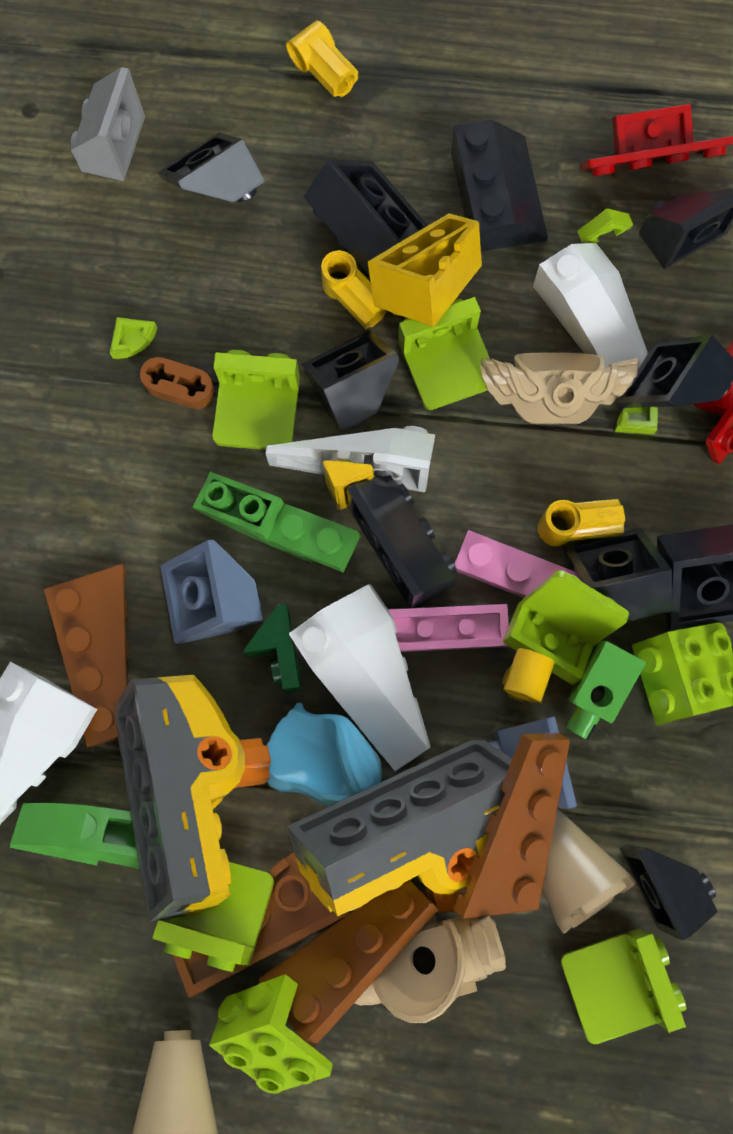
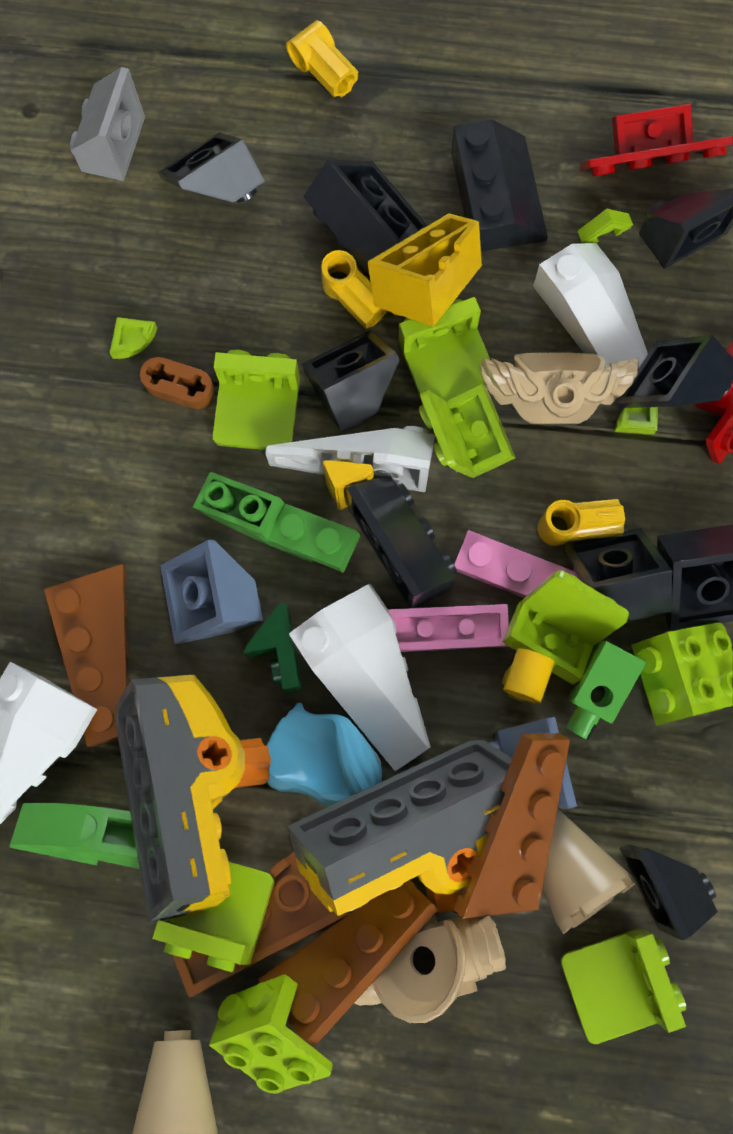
none -> lime bracket [419,384,516,478]

